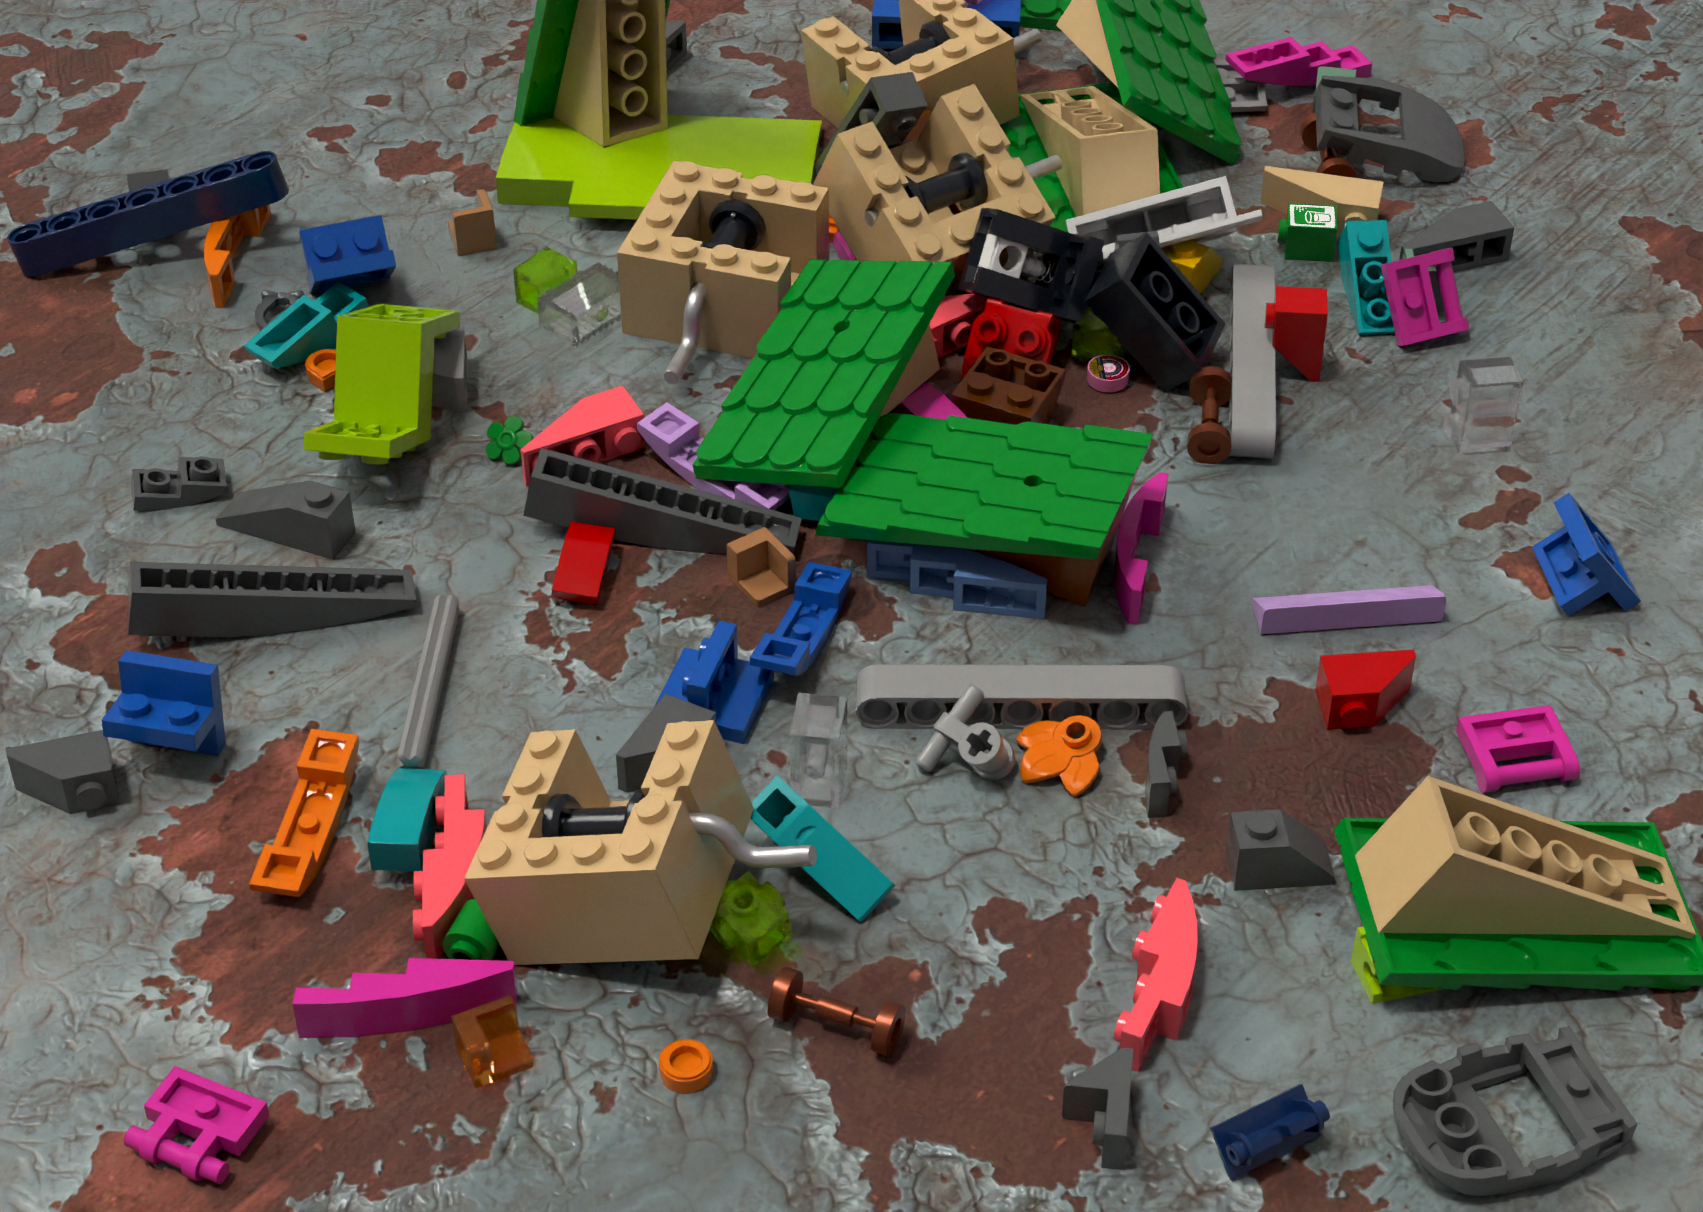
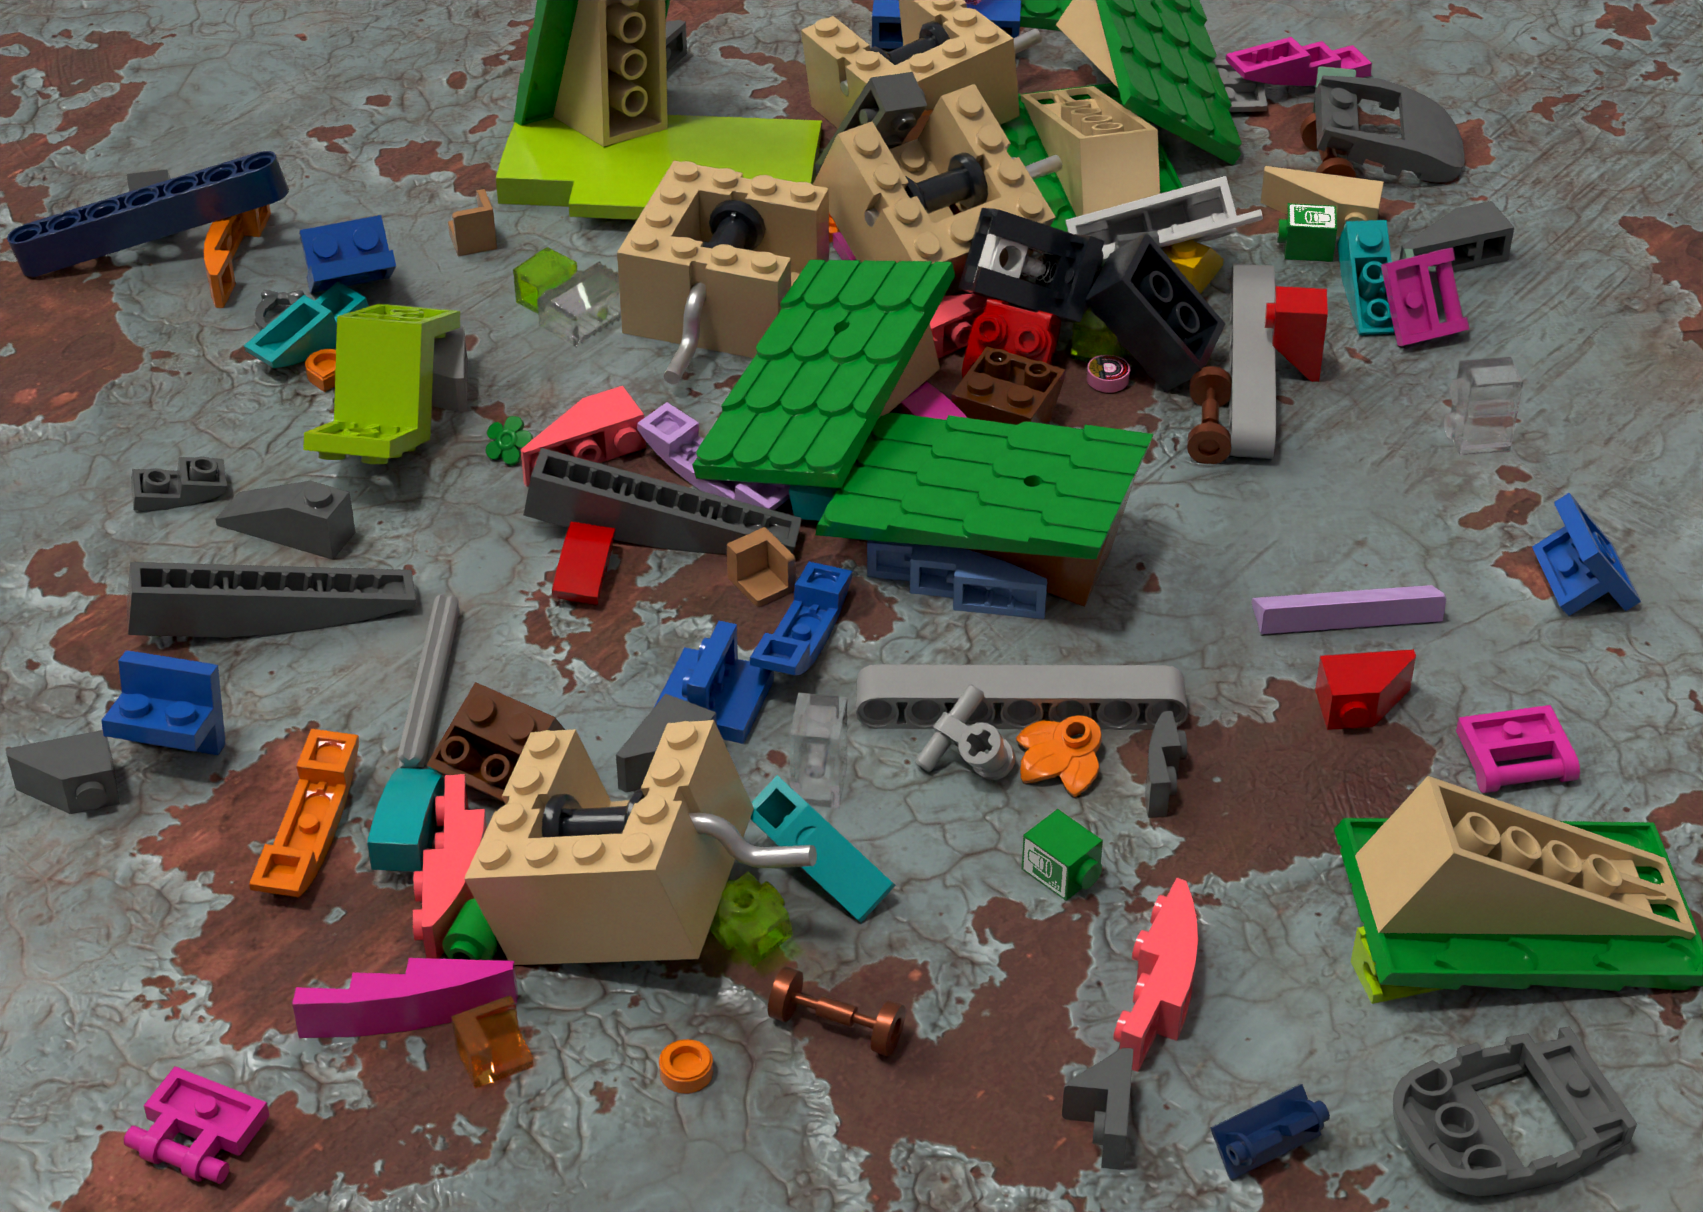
dark pink slope [1114,472,1169,625] -> none
dark grey slope [1225,809,1335,891] -> none
none -> reddish brown slope [426,682,565,803]
none -> green brick [1021,809,1103,901]

